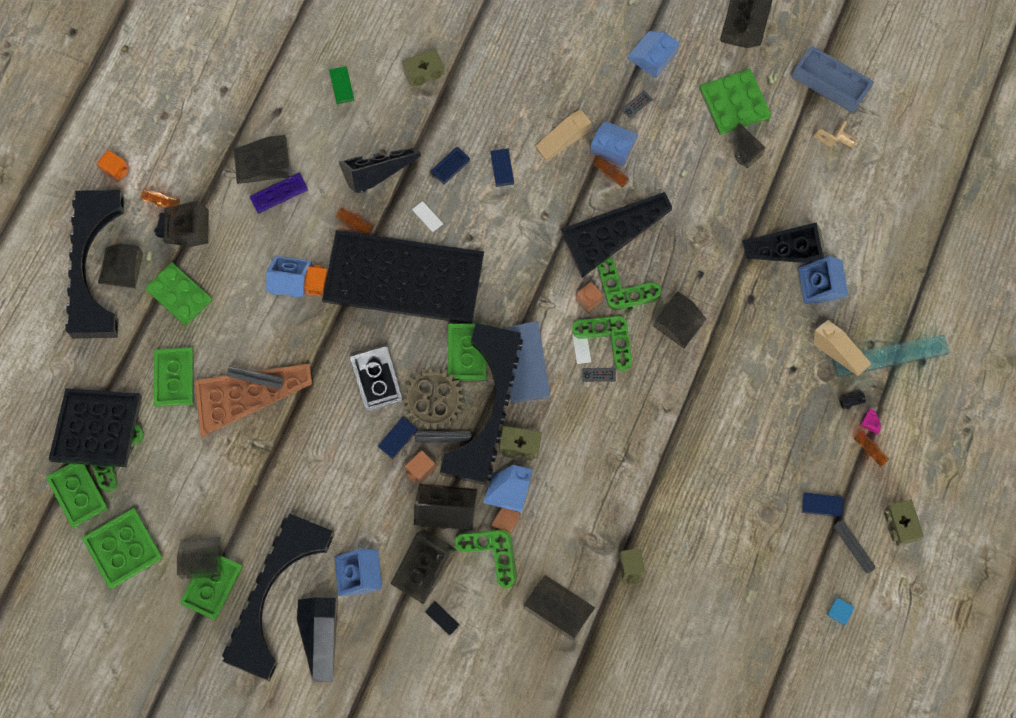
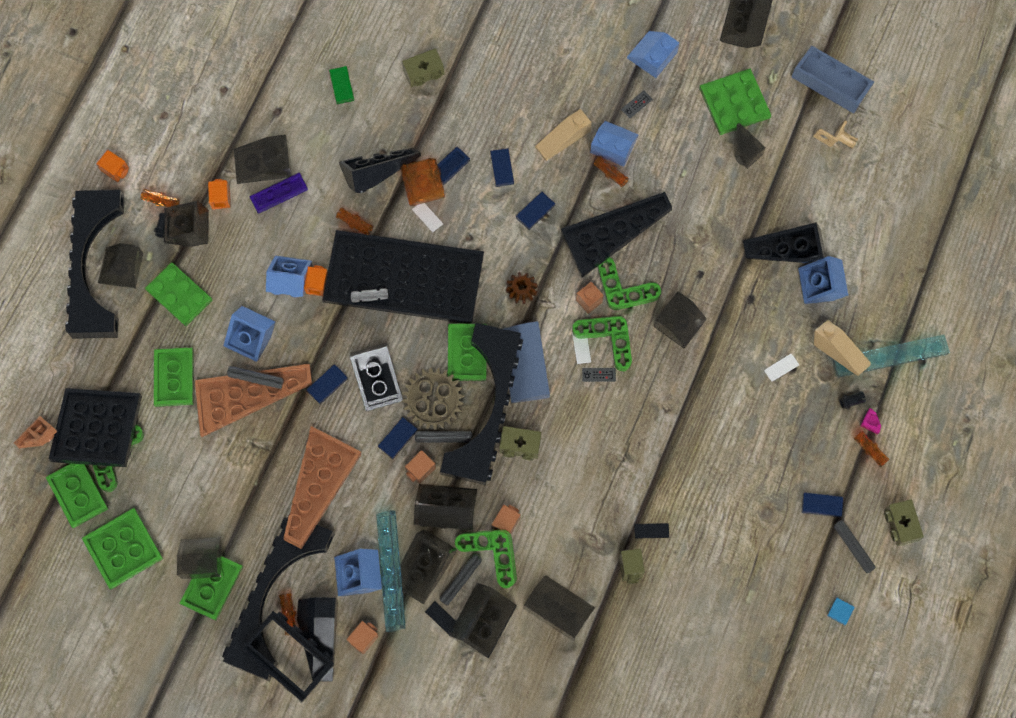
medium blue slope [484,465,533,512] -> none
none -> nougat wing [14,416,57,449]
none -> orange brick [208,179,231,209]
none -> medium blue slope [223,306,275,362]
none -> black window [240,611,334,703]
none -> clear orange pin [279,593,296,636]
none -> nougat wing [284,426,361,549]
none -> dark blue tile [306,364,348,404]
none -> nougat brick [346,621,379,655]
none -> light grey axle [351,288,388,302]
none -> clear light blue plate [376,510,406,632]
none -> clear orange slope [400,158,445,206]
none -> dark grey axle [440,554,482,605]
none -> clear smoke slope [449,583,517,658]
none -> reddish brown gear [506,272,538,304]
none -> dark blue tile [516,192,555,230]
none -> black sticker [634,523,669,539]
none -> white sticker [764,354,799,382]

